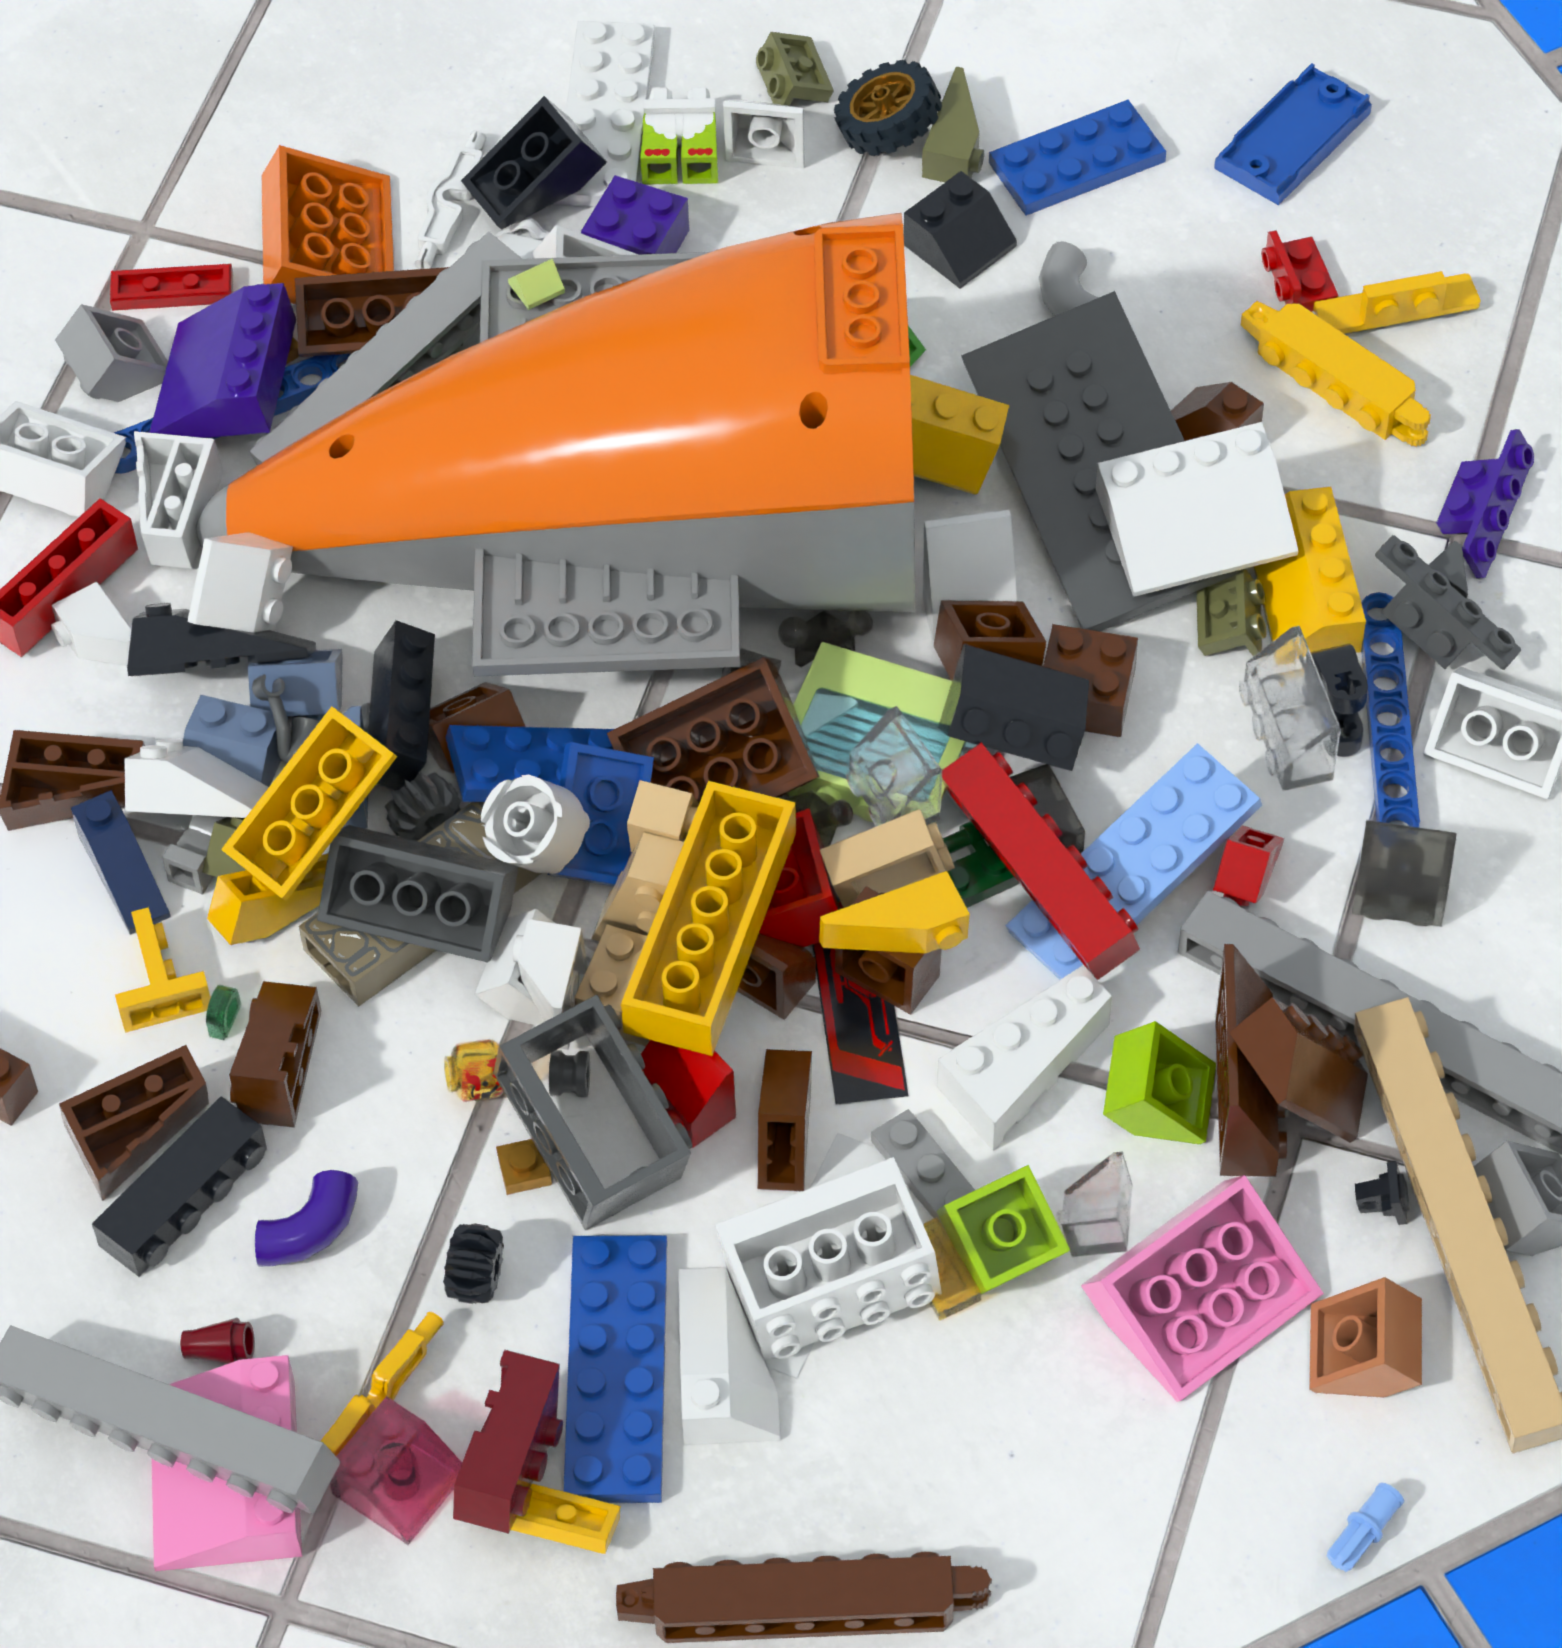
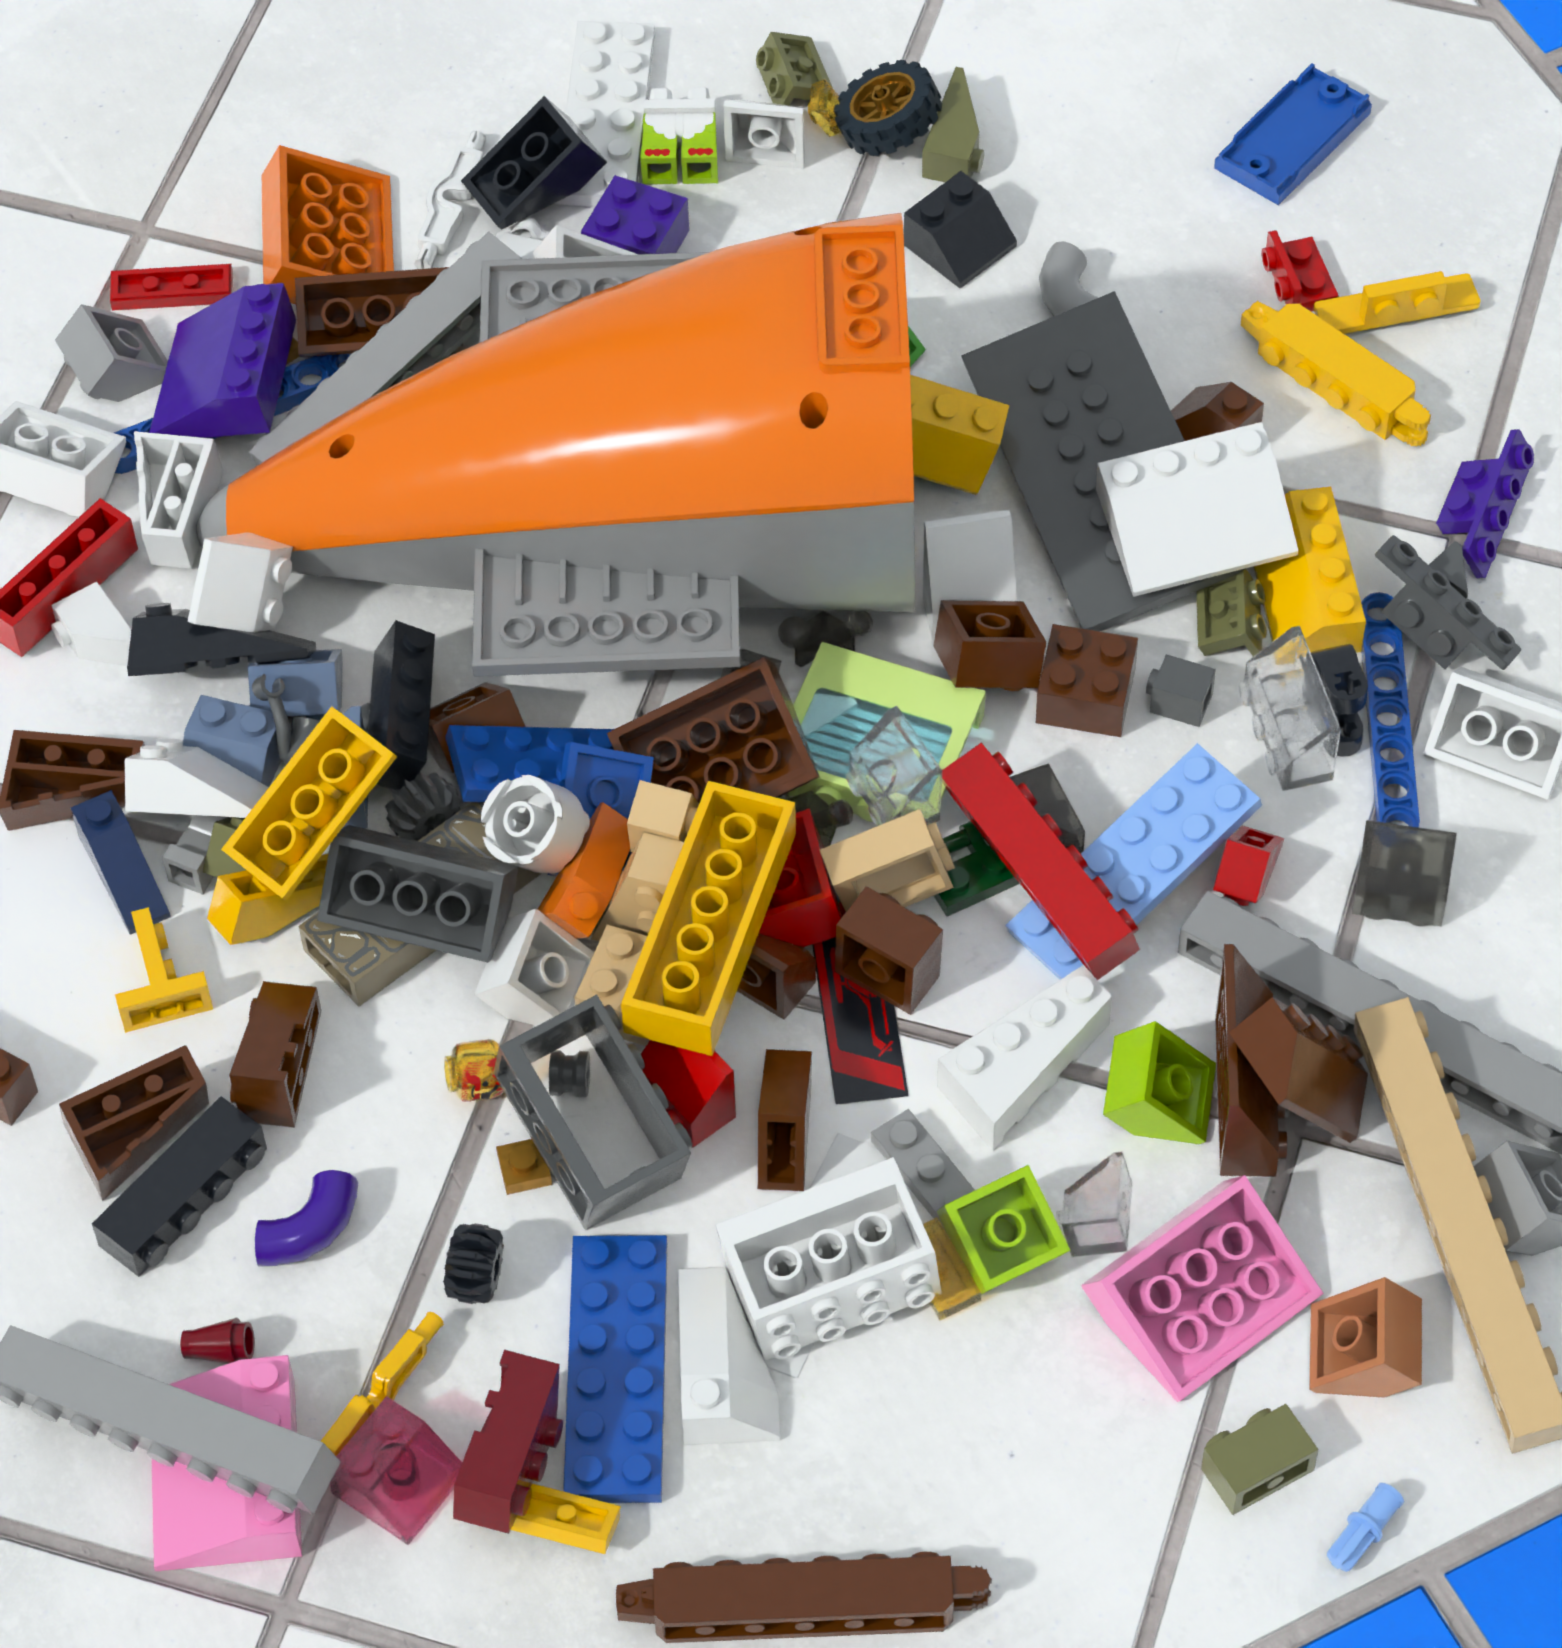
clear green tile [206,984,242,1040] -> none
yellowish green slope [508,258,565,310] -> none
white slope [513,919,588,1050] -> none
yellow slope [819,871,970,954] -> none
black slope [938,644,1089,771] -> none
blue plate [989,99,1166,216] -> none
black brick [1355,1161,1410,1225] -> none
none -> orange slope [537,802,630,939]
none -> clear yellow plate [808,79,841,137]
none -> dark grey brick [1146,654,1216,727]
none -> olive brick [1201,1404,1319,1515]

